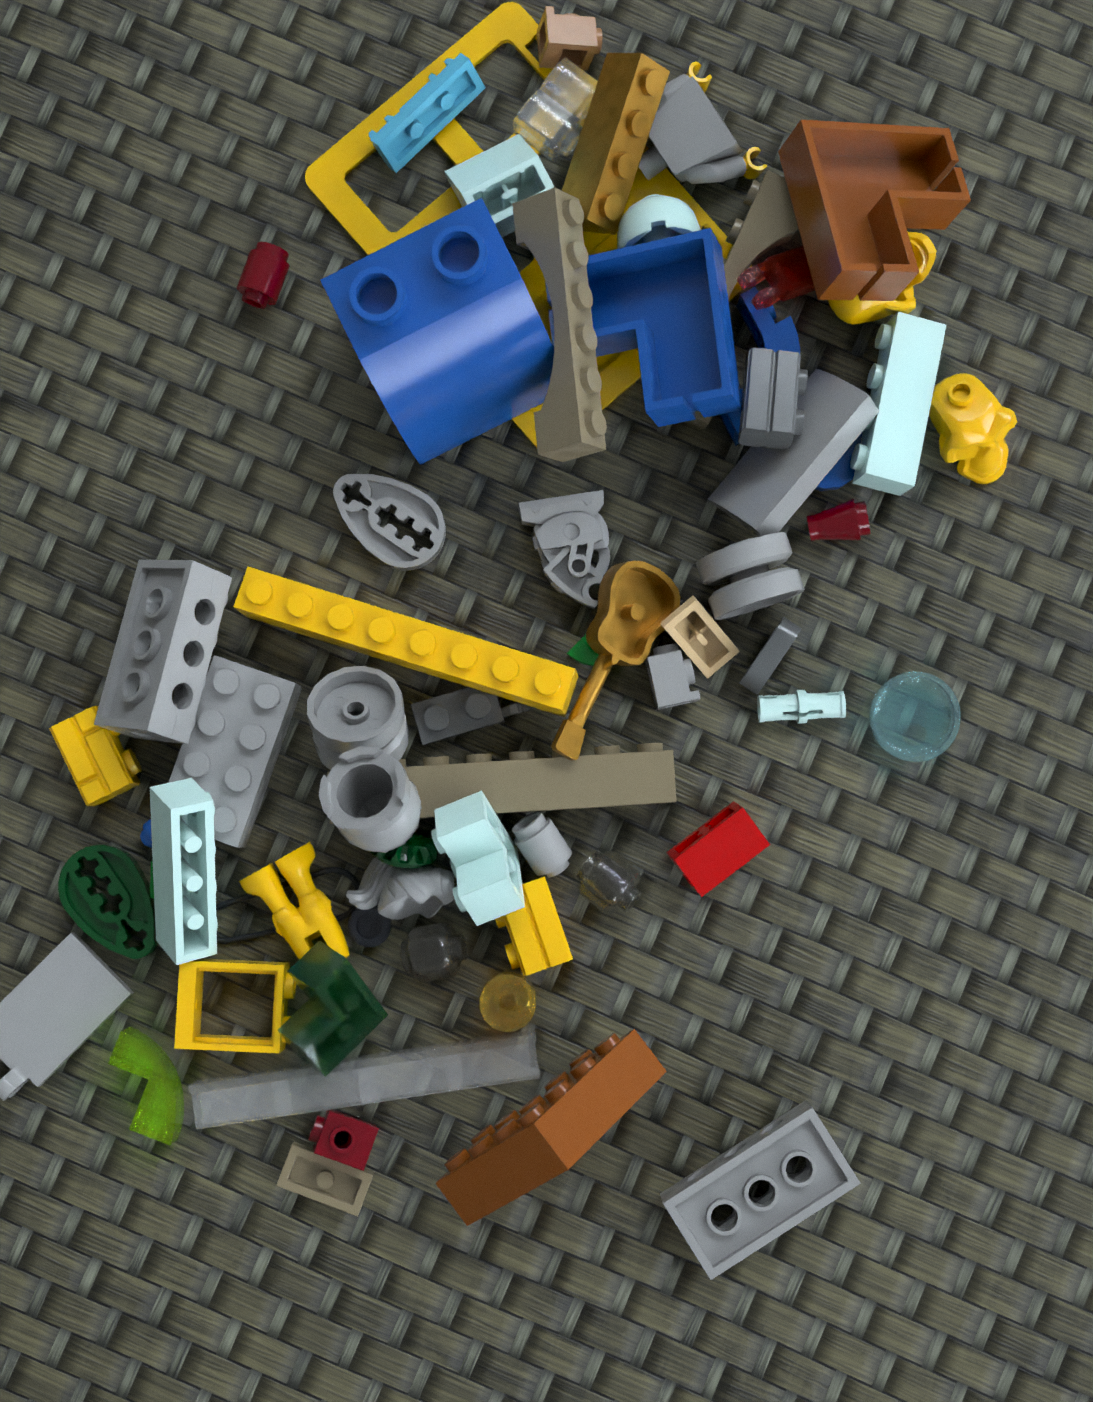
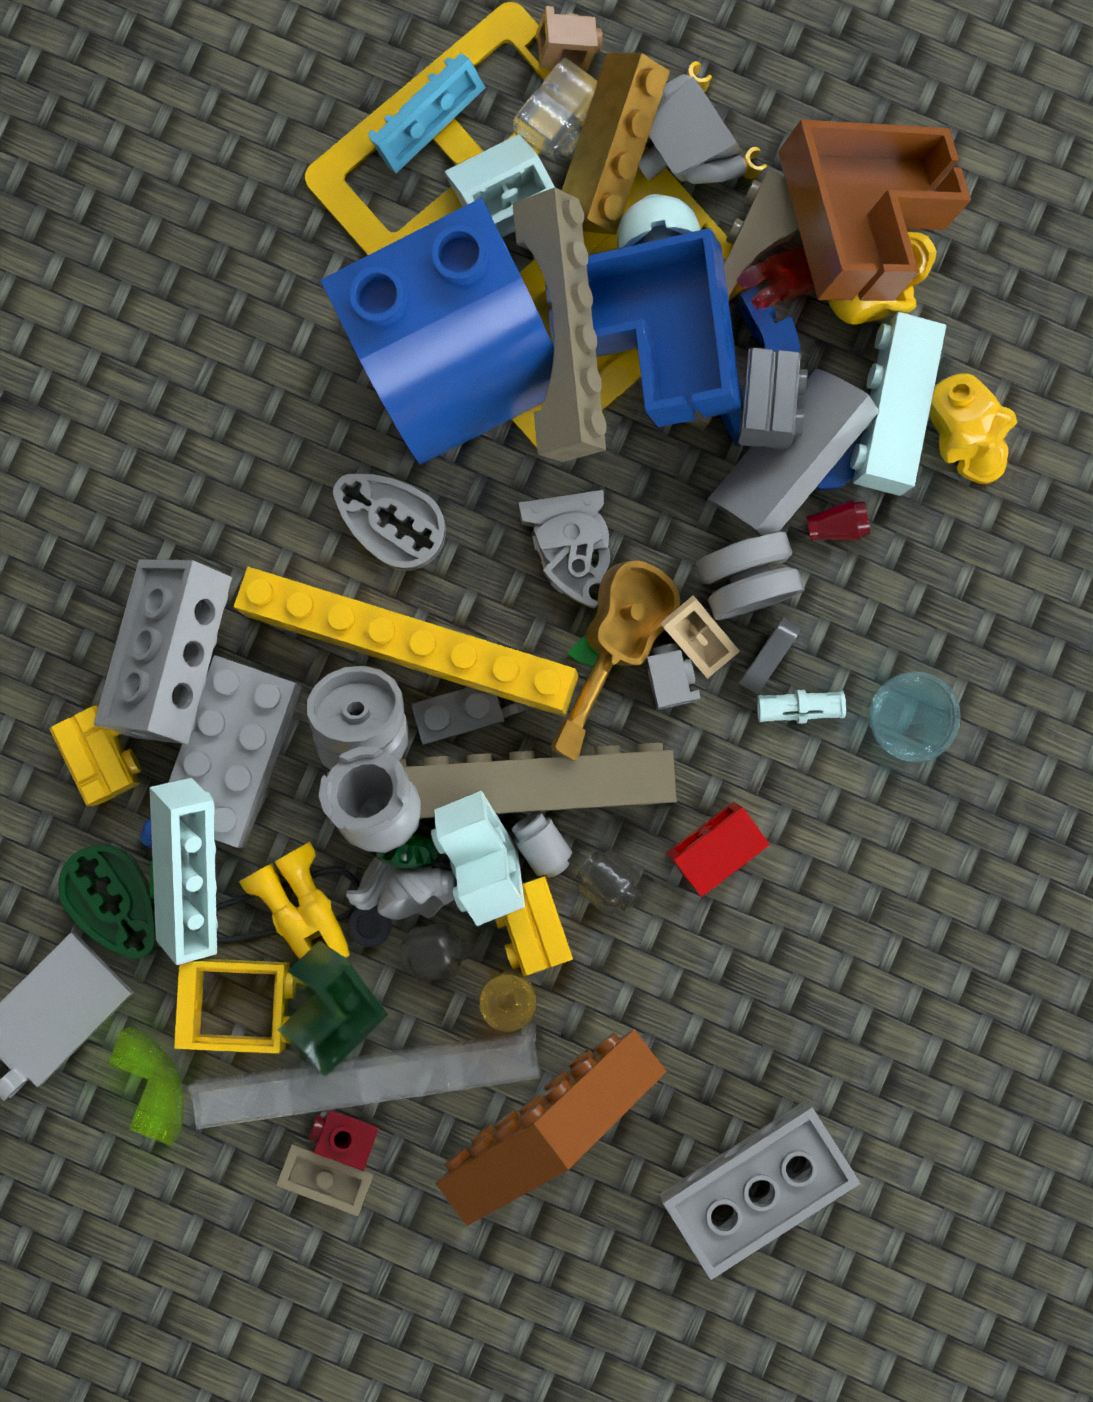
dark red brick [236,242,290,309] -> none

